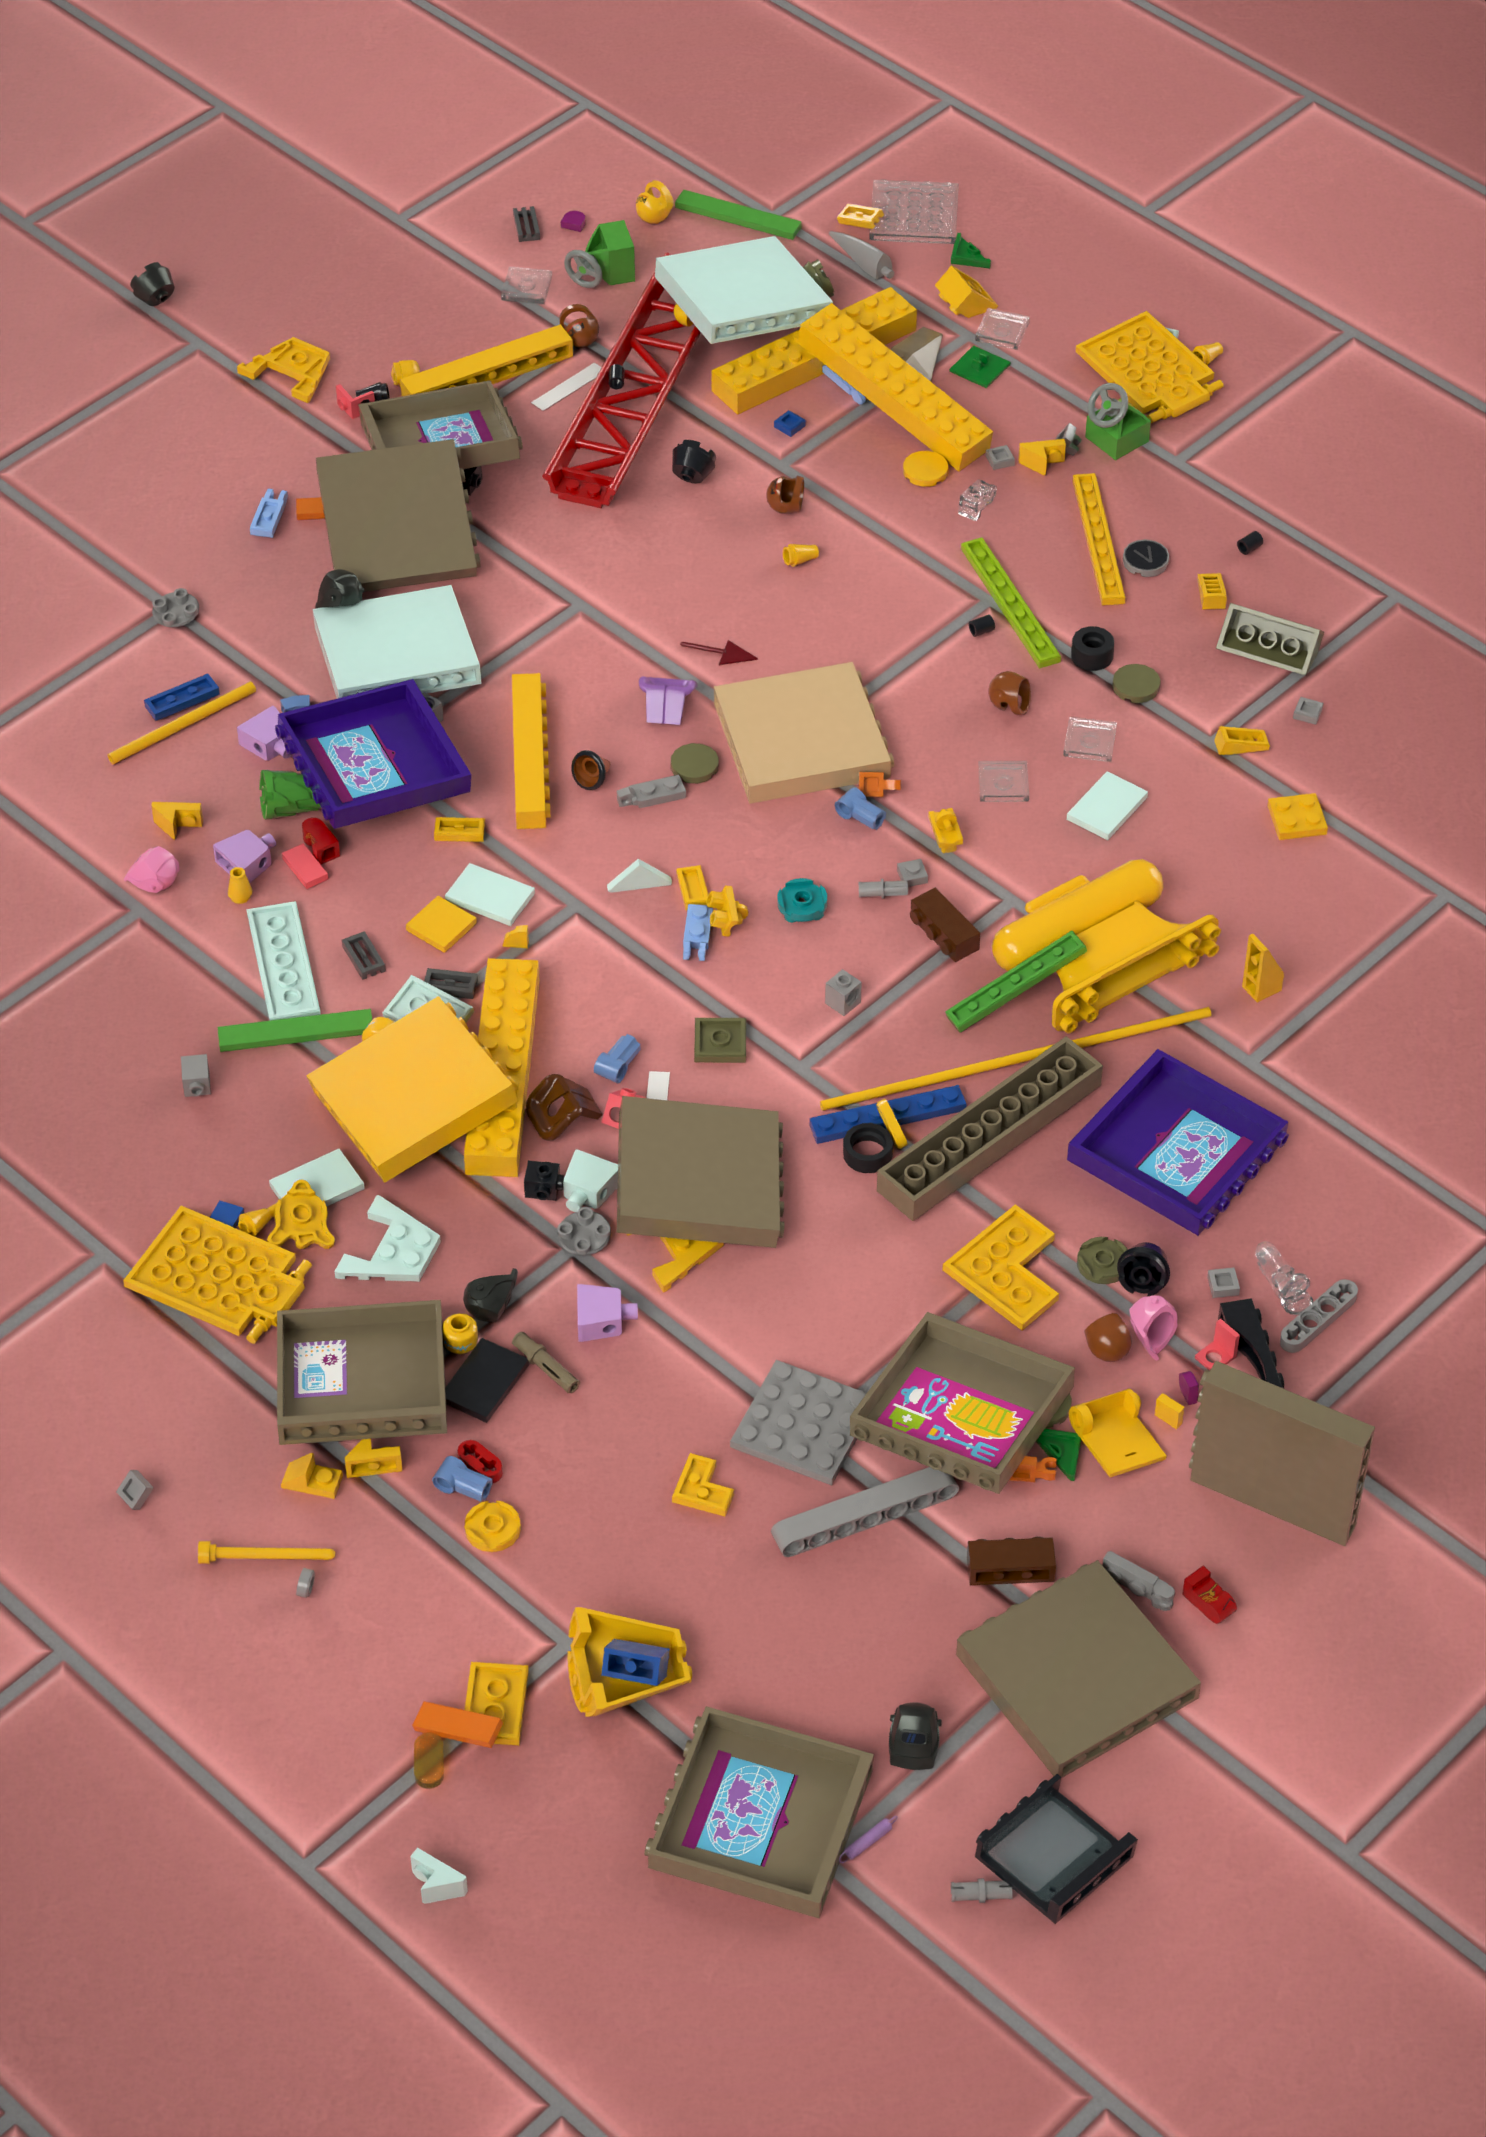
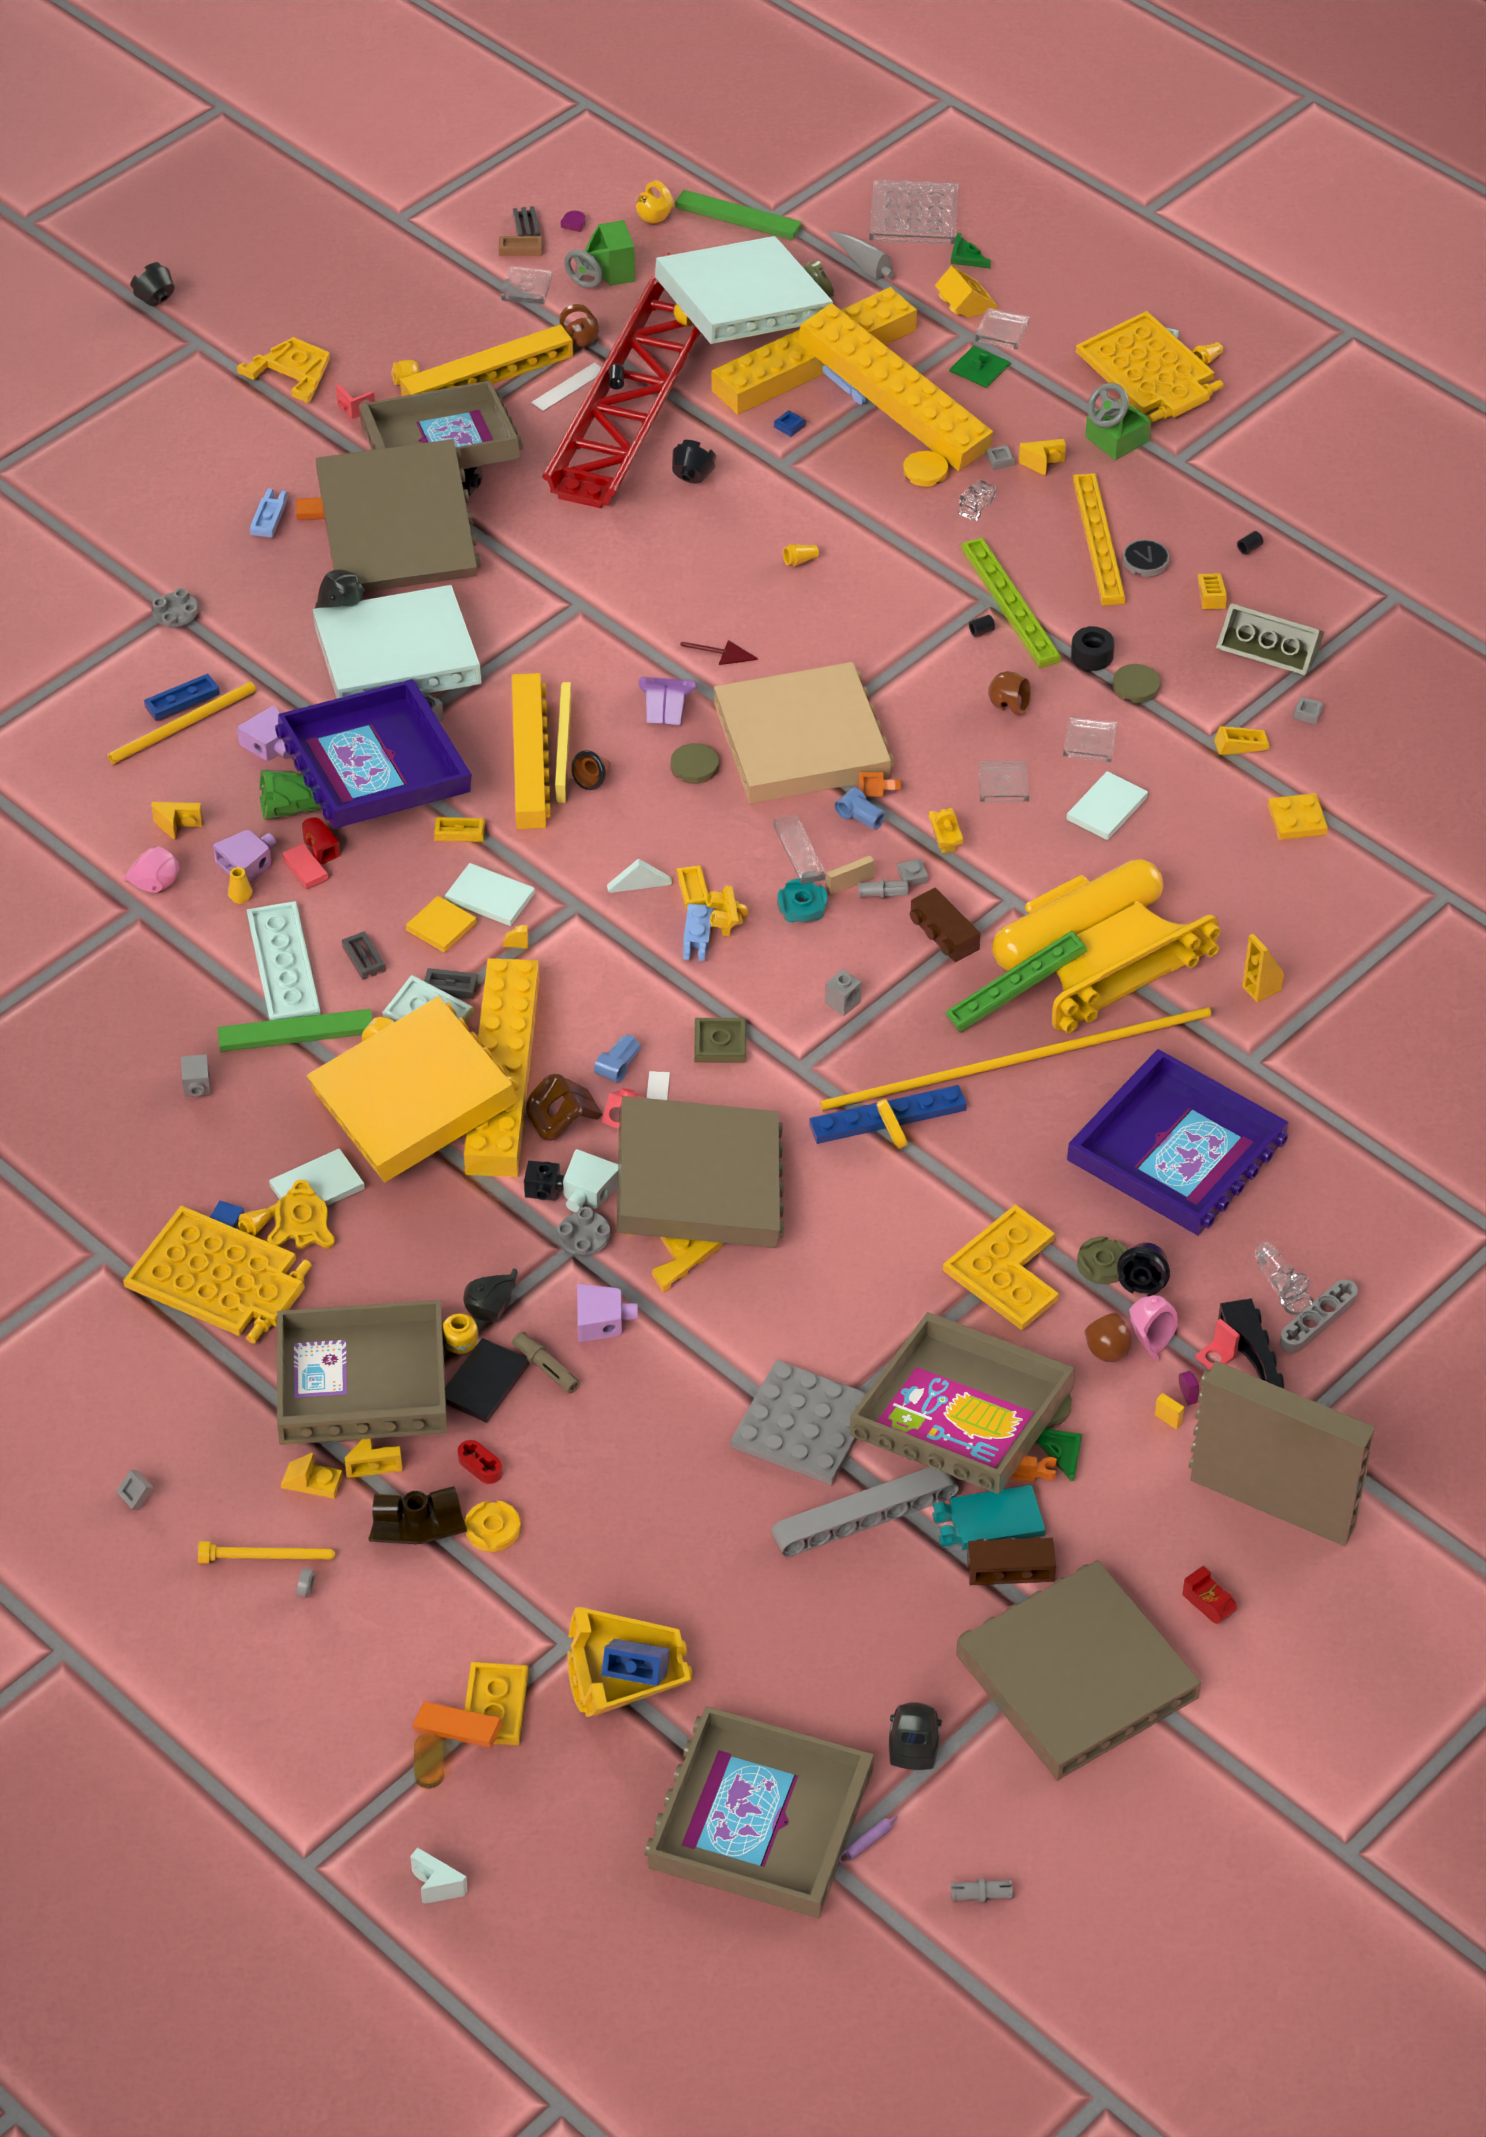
medium blue piece [280,695,311,713] -> none
light aqua wing [334,1195,441,1282] -> none
black cone [356,382,390,403] -> none
medium blue piece [432,1456,492,1502] -> none
light grey hinge [617,775,686,808] -> none
yellow tile [672,1453,734,1517] -> none
dark orange helmet [766,475,804,514] -> none
yellow tile [837,204,884,229] -> none
black tyre [843,1123,893,1173] -> none
dark tan brick [877,1036,1103,1221] -> none
dark tan wedge [891,327,943,381] -> none
panel [975,1774,1138,1924] -> none
flat silver tile [1056,423,1082,456] -> none
yellow door [1069,1389,1167,1478] -> none
light grey hinge [1102,1551,1175,1611] -> none
light grey plate [1207,1268,1240,1298] -> none
none -> dark brown panel [368,1486,467,1545]
none -> medium nougat tile [499,236,543,256]
none -> light yellow tile [555,682,571,803]
none -> clear tile [774,815,826,884]
none -> tan tile [826,855,874,895]
none -> teal tile [932,1485,1046,1550]

